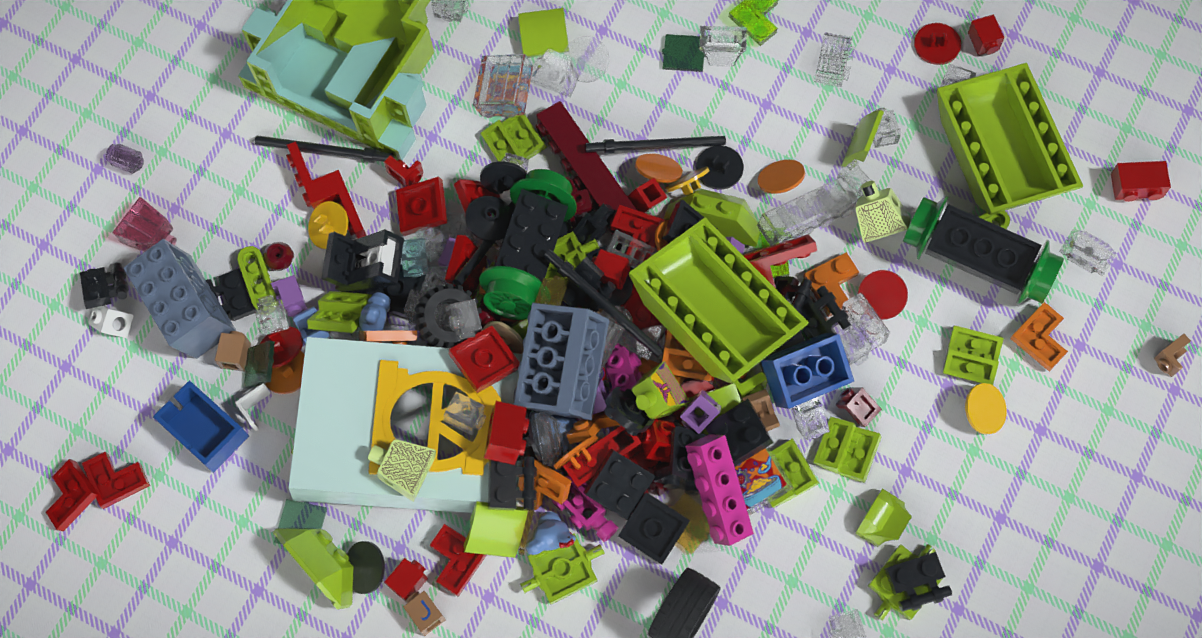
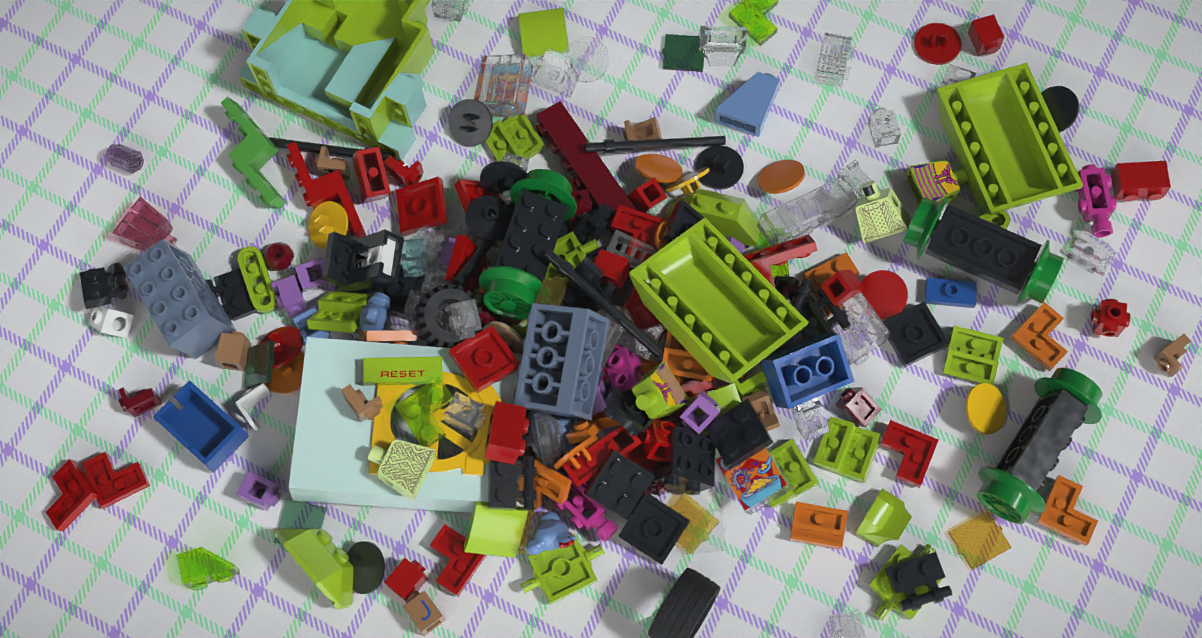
clear brick [255,295,289,335] -> none
dark pink brick [686,434,754,546] -> none
lime slope [841,110,884,169] -> none
none -> dark red bracket [118,387,162,417]
none -> clear neon green slope [176,547,240,591]
none -> bright green bracket [221,97,287,209]
none -> medium lavender brick [236,471,281,511]
none -> medium lavender brick [294,258,330,293]
none -> medium nougat bracket [315,146,351,180]
none -> medium nougat bracket [341,384,383,422]
none -> red brick [352,147,391,203]
none -> lime tile [364,356,443,385]
none -> clear neon green plate [394,376,454,447]
none -> black piece [448,99,493,146]
none -> medium nougat bracket [623,117,662,151]
none -> medium blue slope [715,72,780,137]
none -> orange plate [790,502,848,550]
none -> red brick [820,269,865,306]
none -> black plate [880,301,950,368]
none -> red plate [880,420,939,488]
none -> torso [905,160,968,206]
none -> blue plate [925,278,977,308]
none -> clear yellow piece [948,511,1012,570]
none -> brick [977,368,1102,524]
none -> orange plate [1037,475,1098,546]
none -> black piece [1041,86,1080,133]
none -> dark pink brick [1075,164,1117,238]
none -> red brick [1091,299,1131,337]

